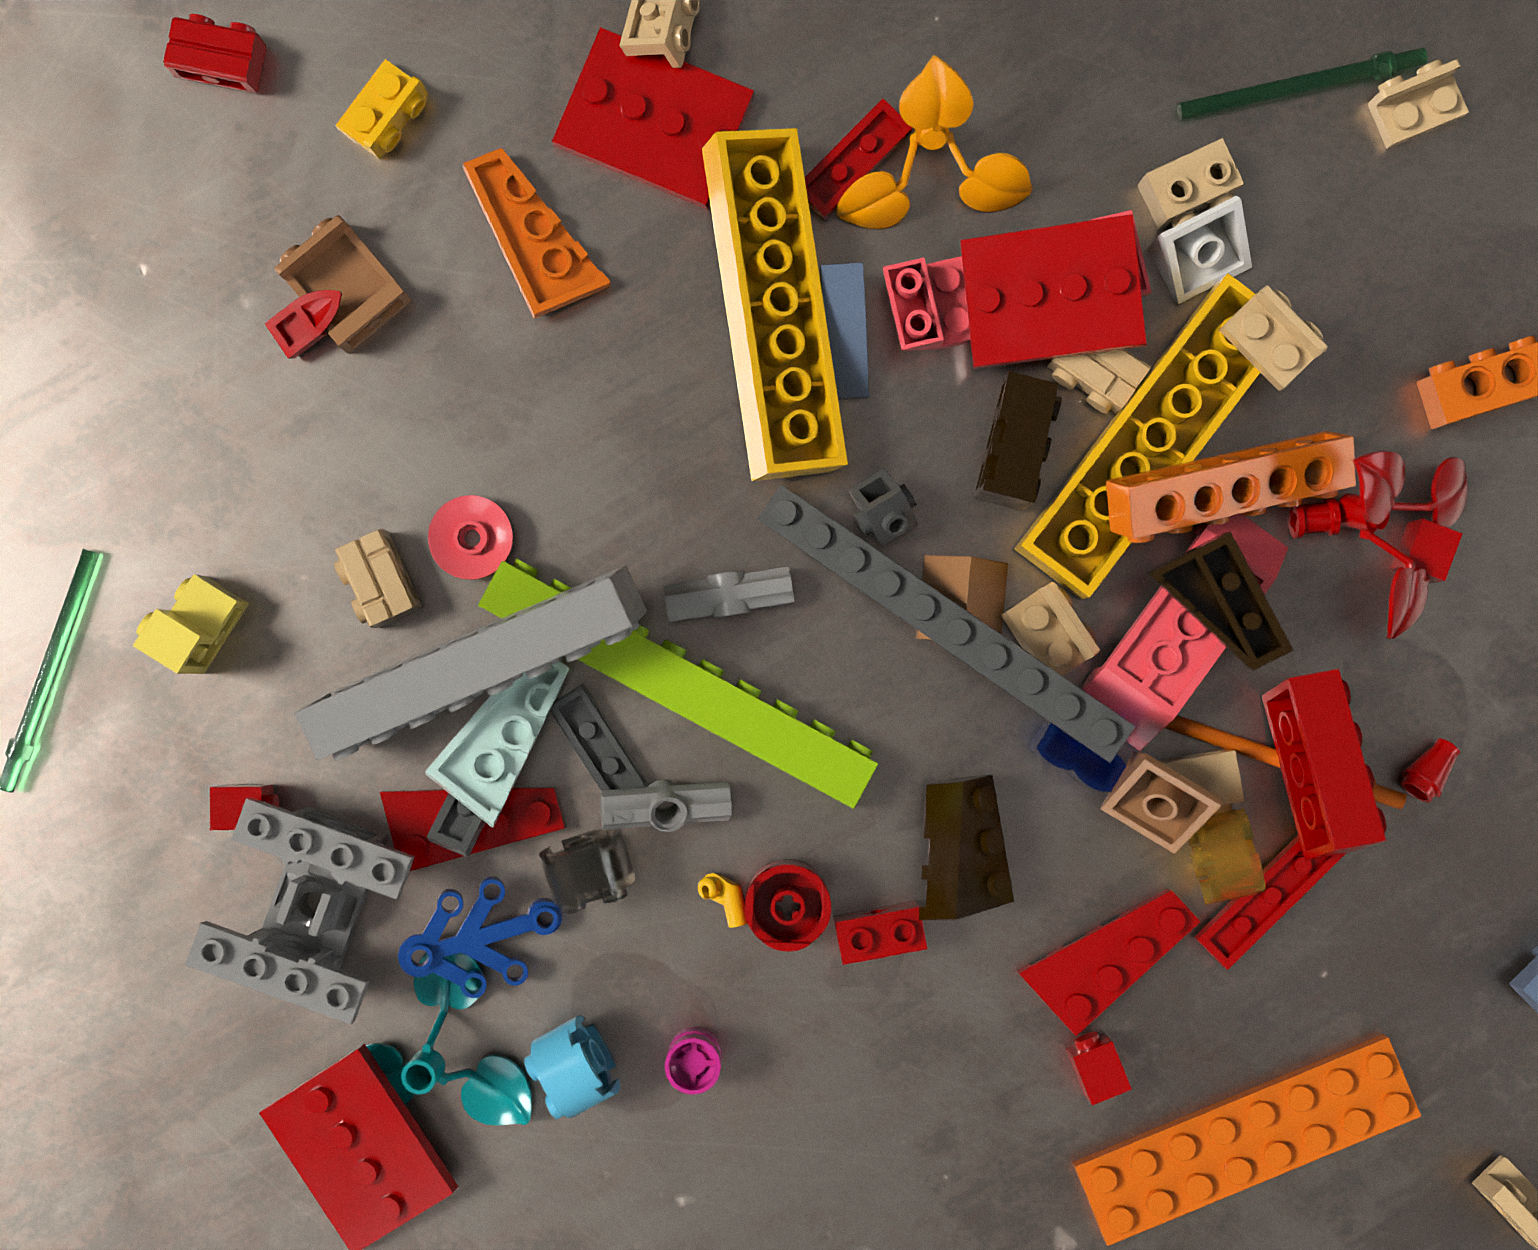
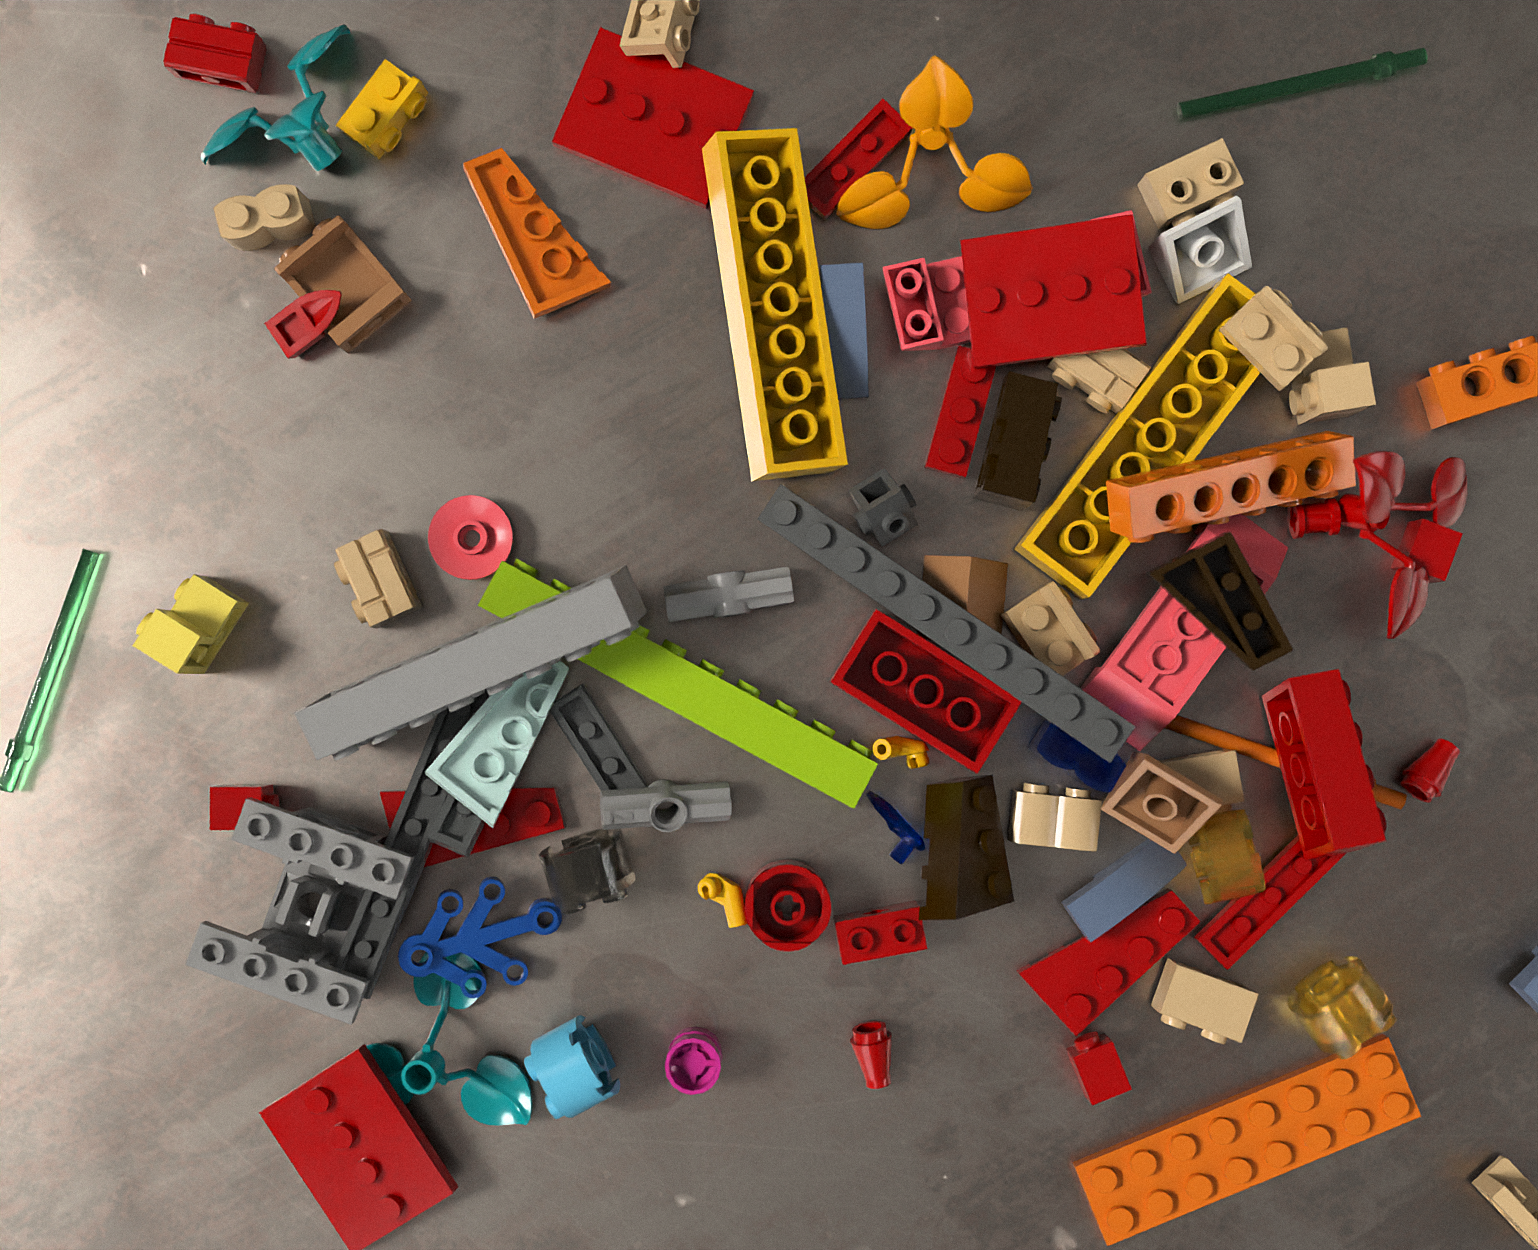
tan bracket [1367,59,1469,149] -> none
none -> teal plant [201,24,350,171]
none -> tan brick [213,184,316,251]
none -> dark grey tile [334,689,490,999]
none -> red brick [829,609,1022,774]
none -> red cone [850,1021,892,1089]
none -> clear blue bar [866,791,925,865]
none -> yellow arm [873,735,930,769]
none -> red plate [924,345,996,479]
none -> tan brick [1007,783,1102,852]
none -> sand blue slope [1061,838,1187,942]
none -> tan brick [1151,958,1259,1045]
none -> clear yellow brick [1288,956,1396,1059]
none -> tan brick [1289,328,1376,425]

